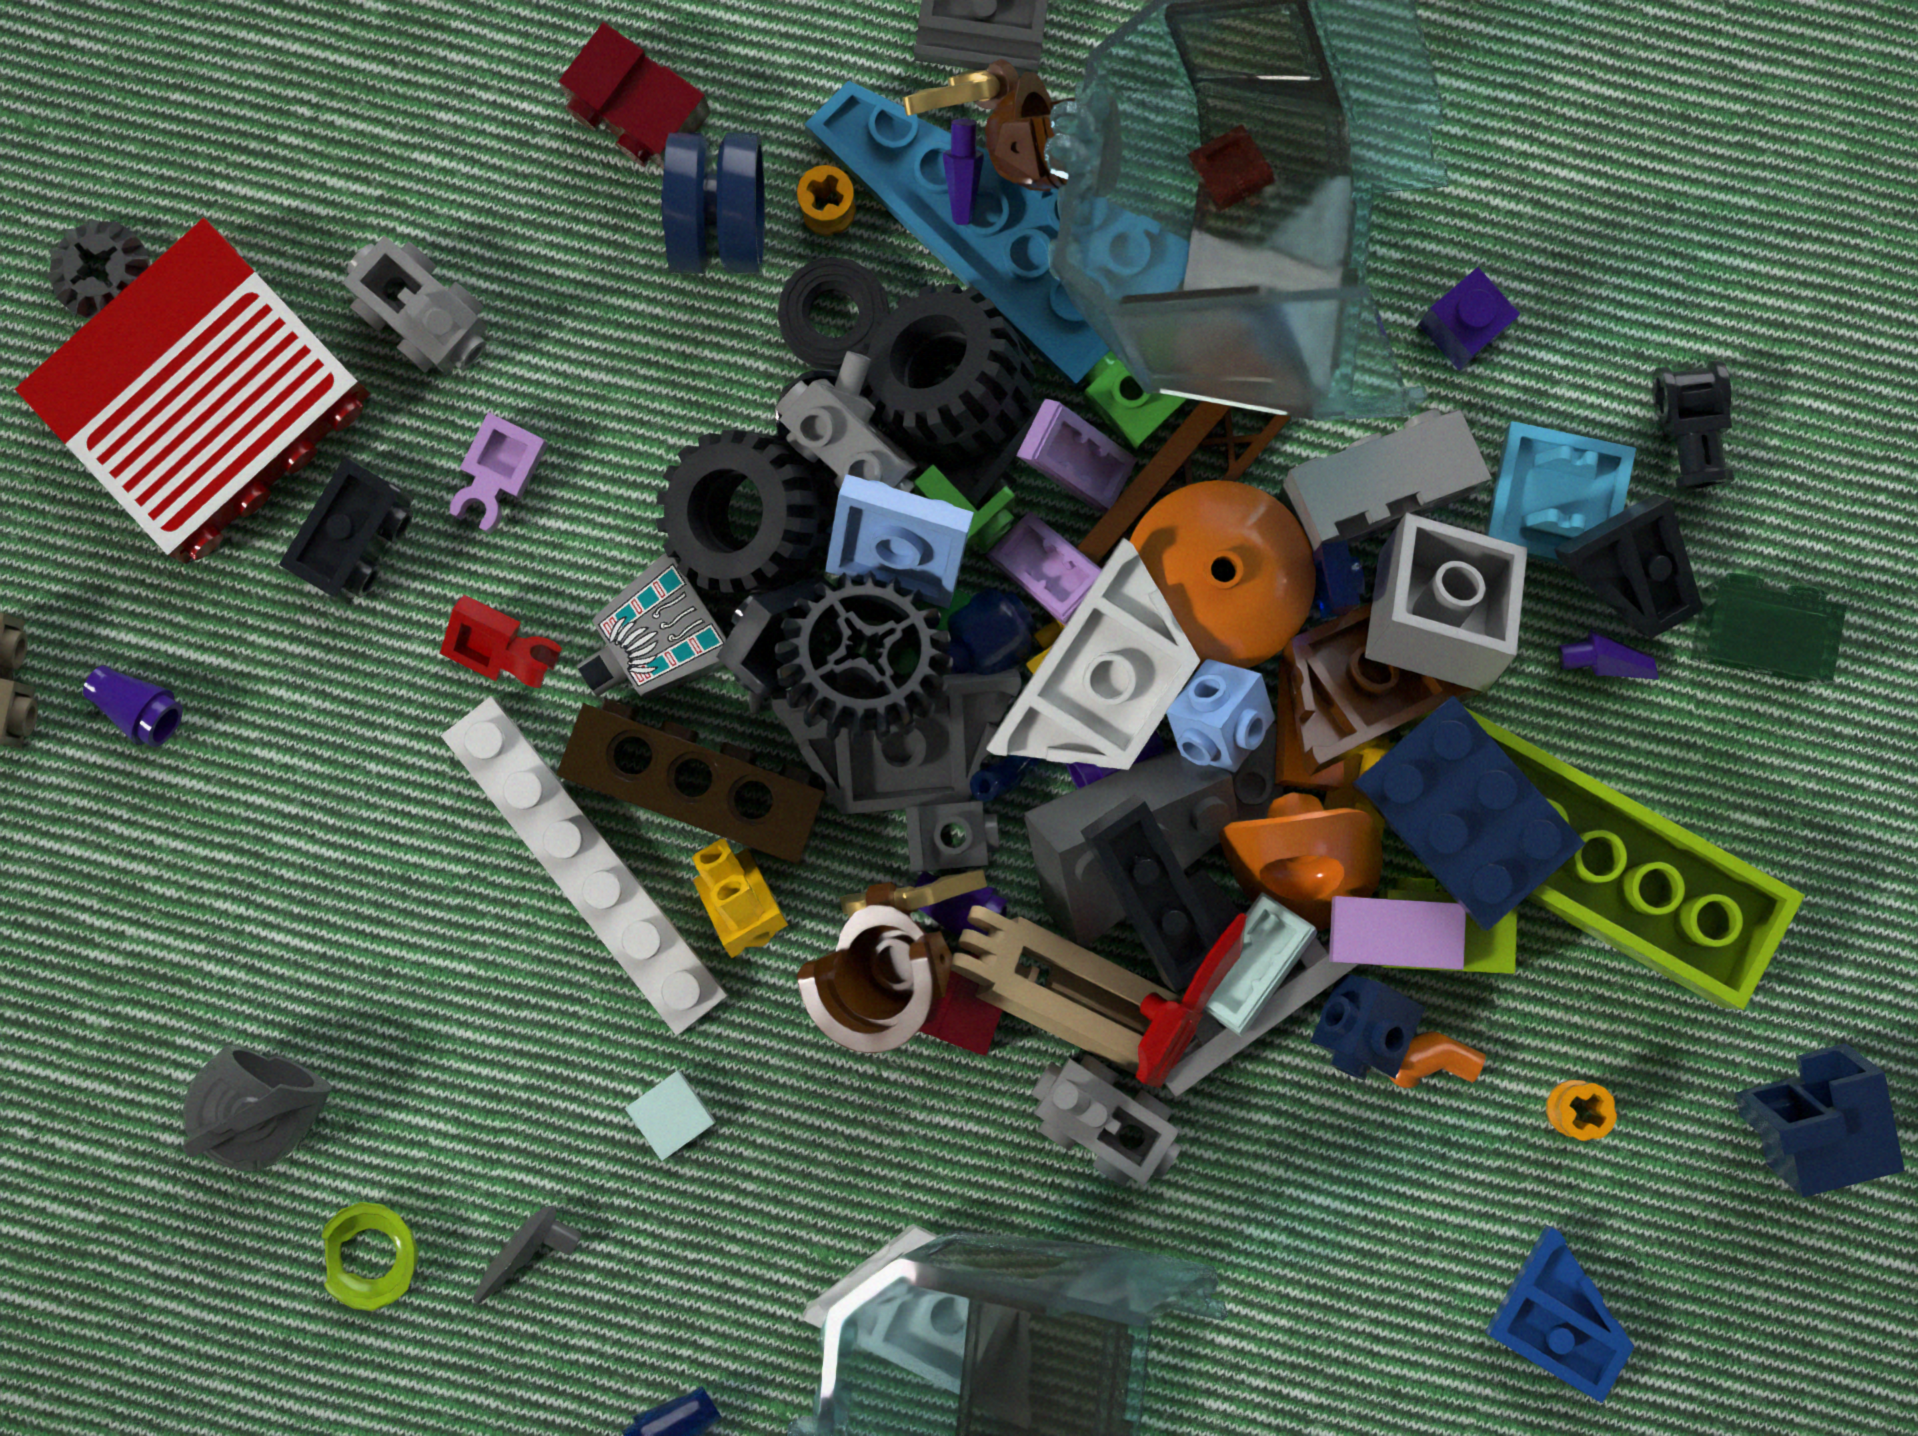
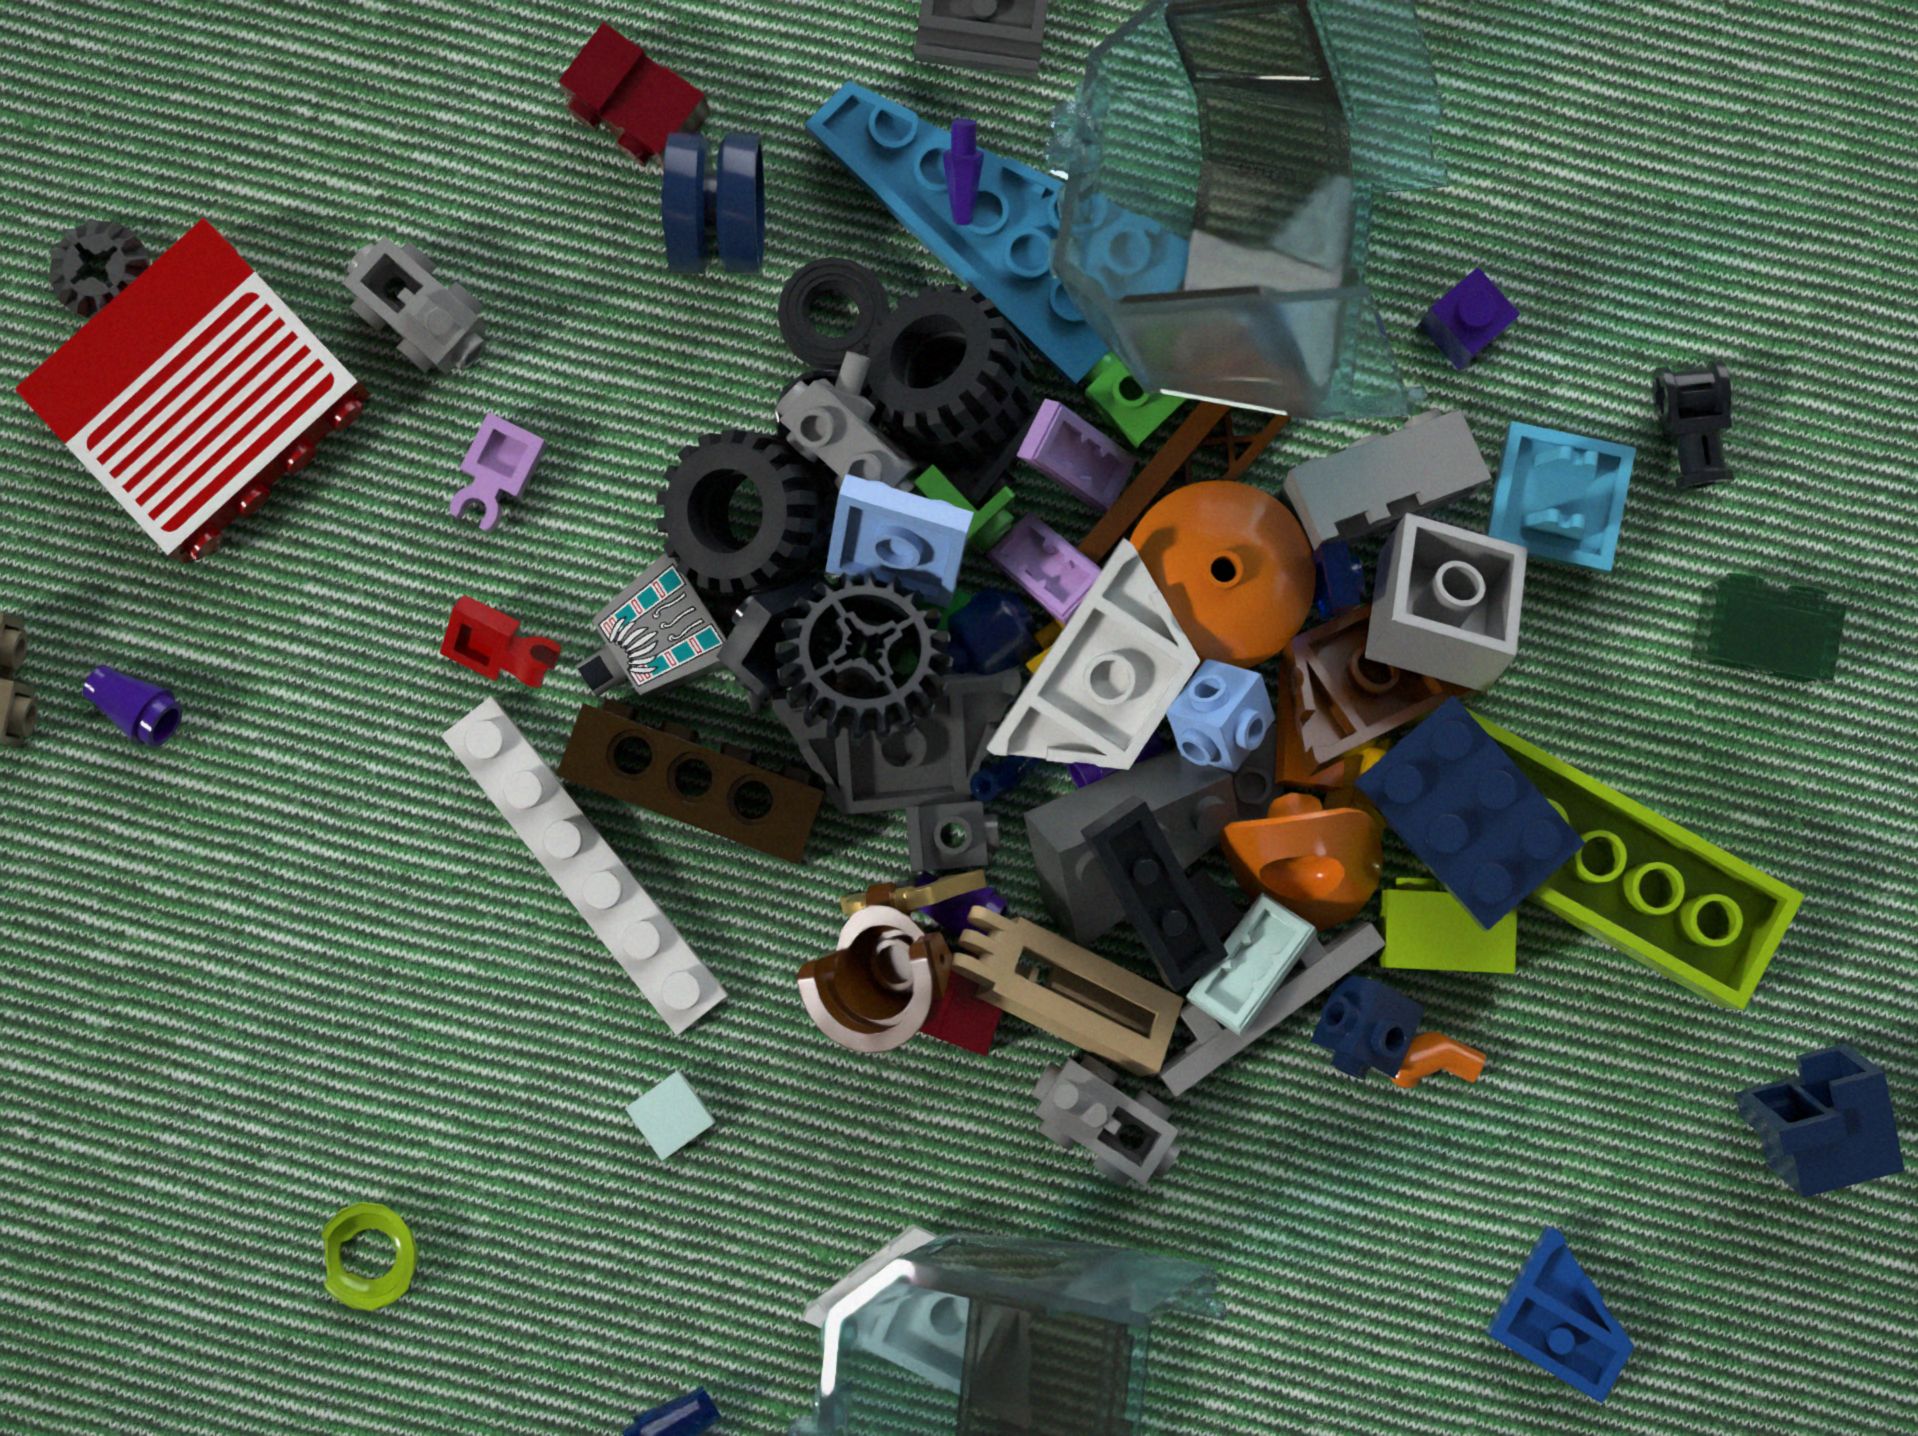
dark grey helmet [181,1045,332,1171] -> none
black bracket [279,456,415,606] -> none
dark grey bar [473,1205,581,1304] -> none
yellow hips [692,838,788,958] -> none
light orange bush [797,165,856,237] -> none
reddish brown helmet [902,59,1114,200] -> none
red piece [1135,913,1248,1088] -> none
clear red tile [1187,124,1275,213] -> none
lavender tile [1329,896,1466,970] -> none
light orange bush [1546,1079,1617,1141] -> none
black wing [1554,493,1704,639] -> none
dark purple bar [1558,629,1659,680] -> none

